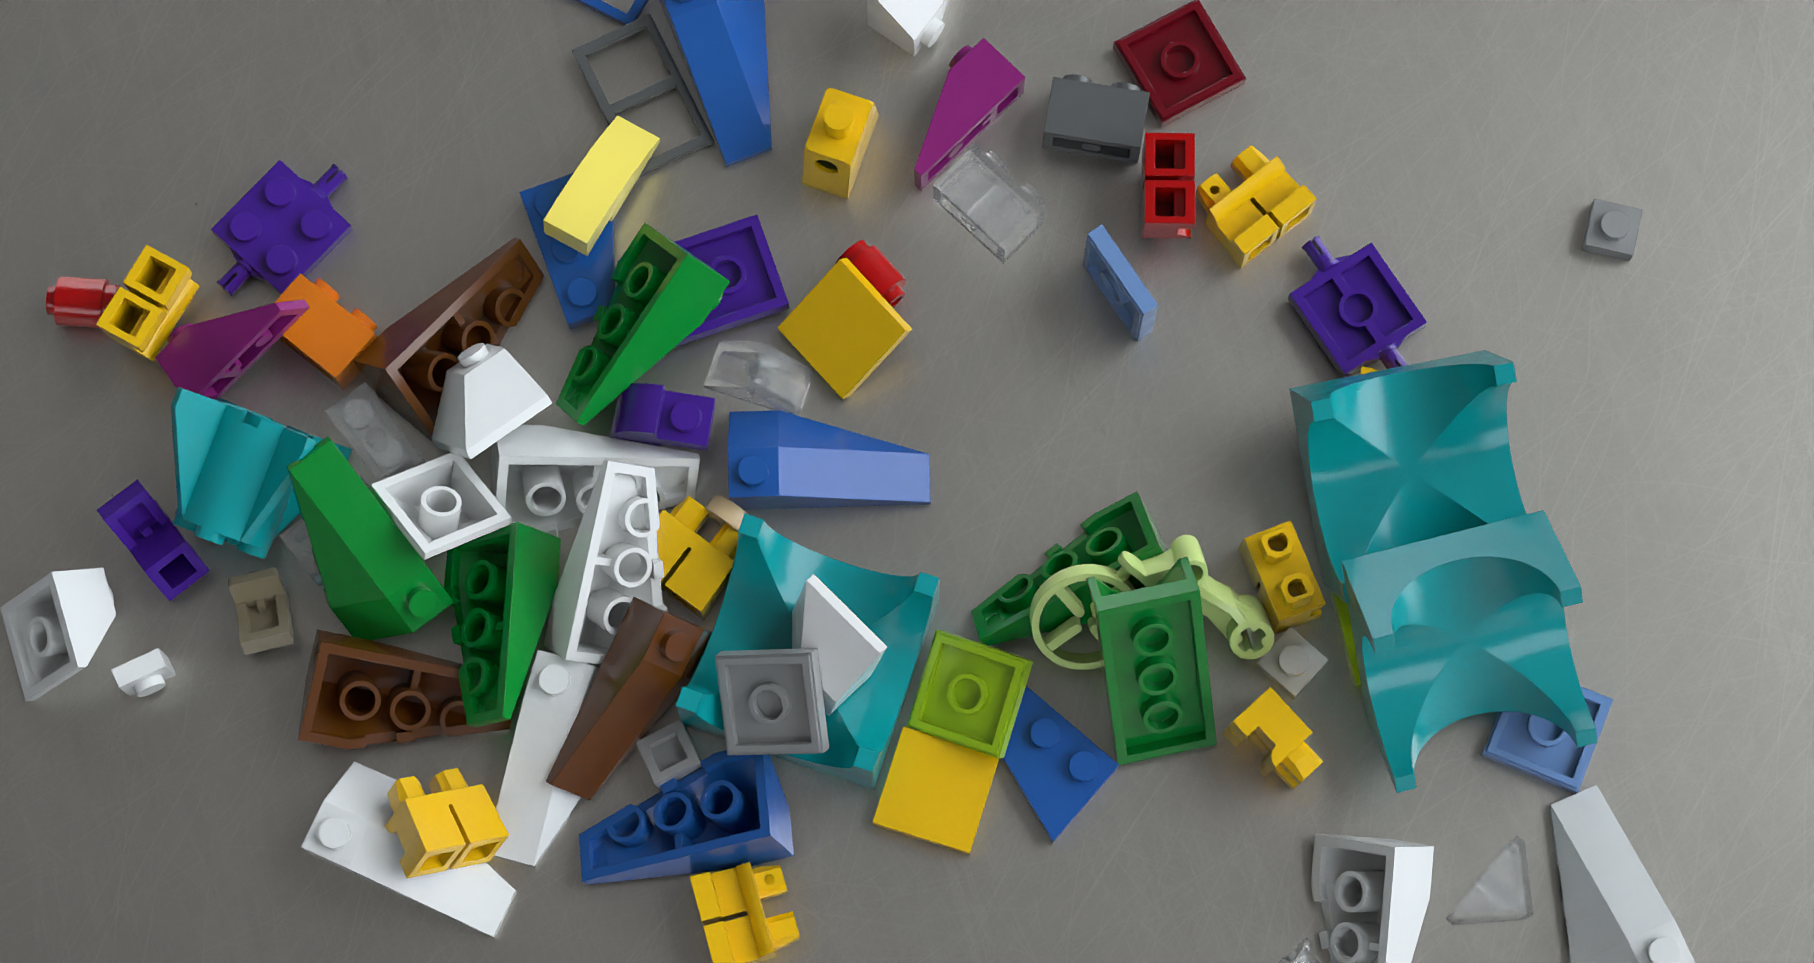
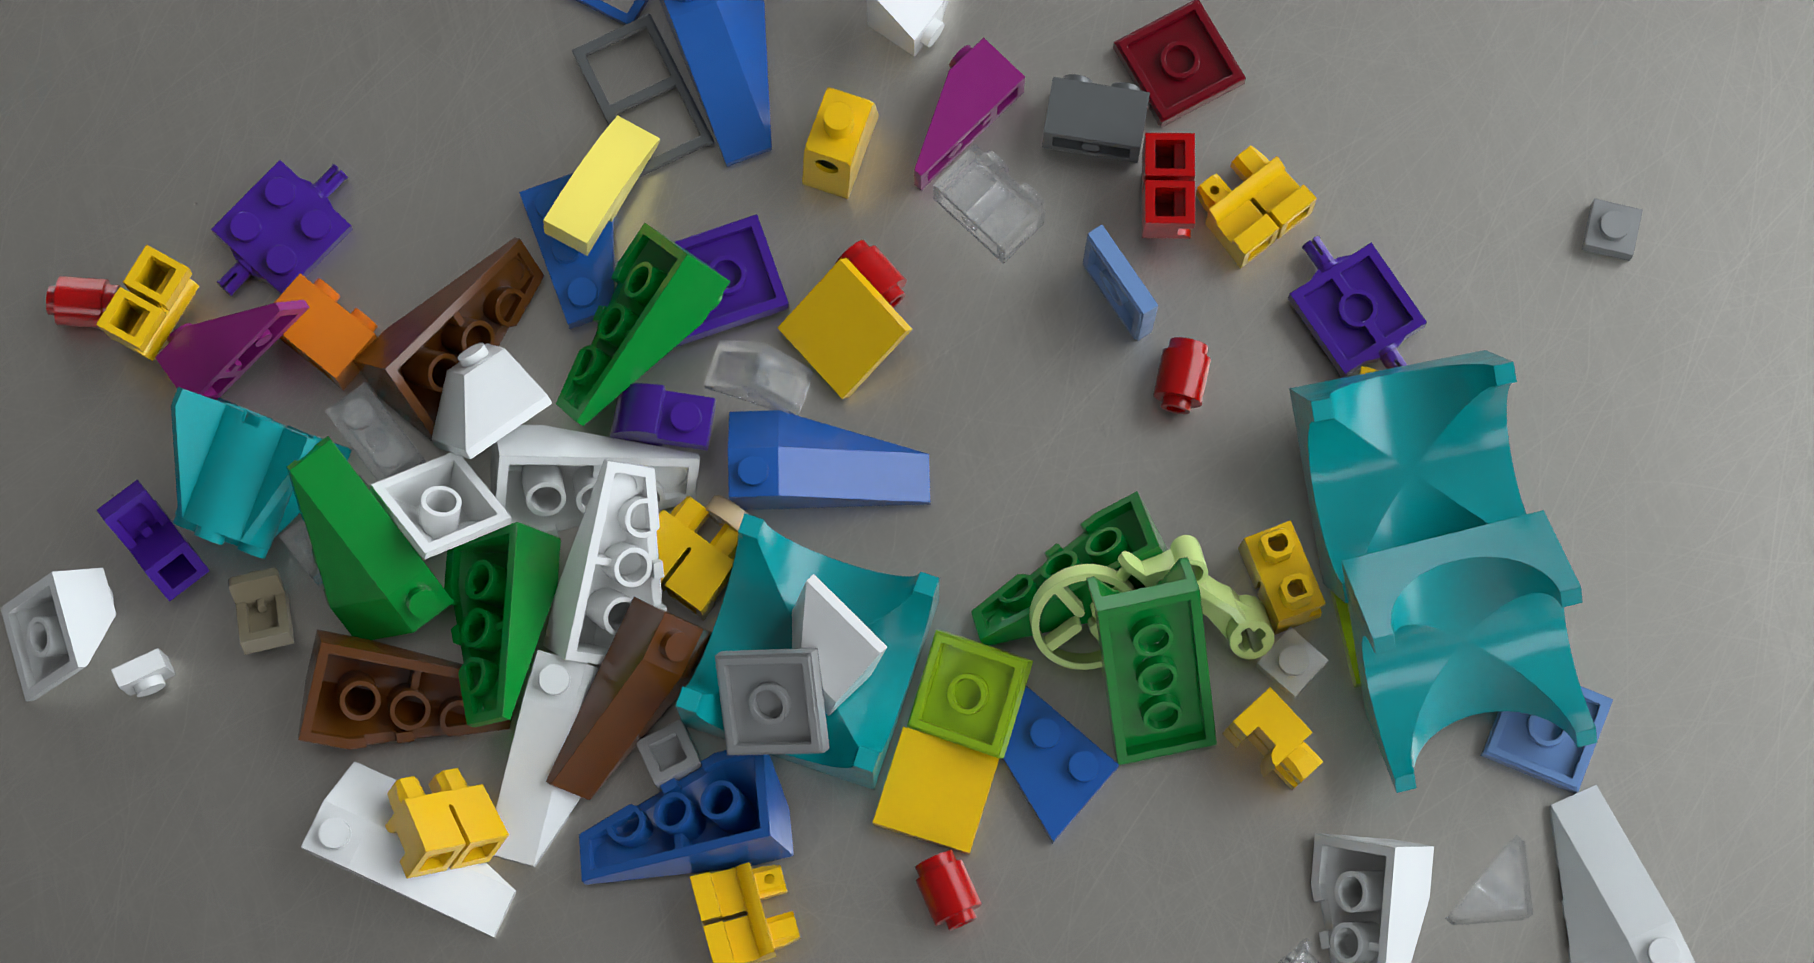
none -> red brick [915,850,982,931]
none -> red brick [1153,337,1211,414]

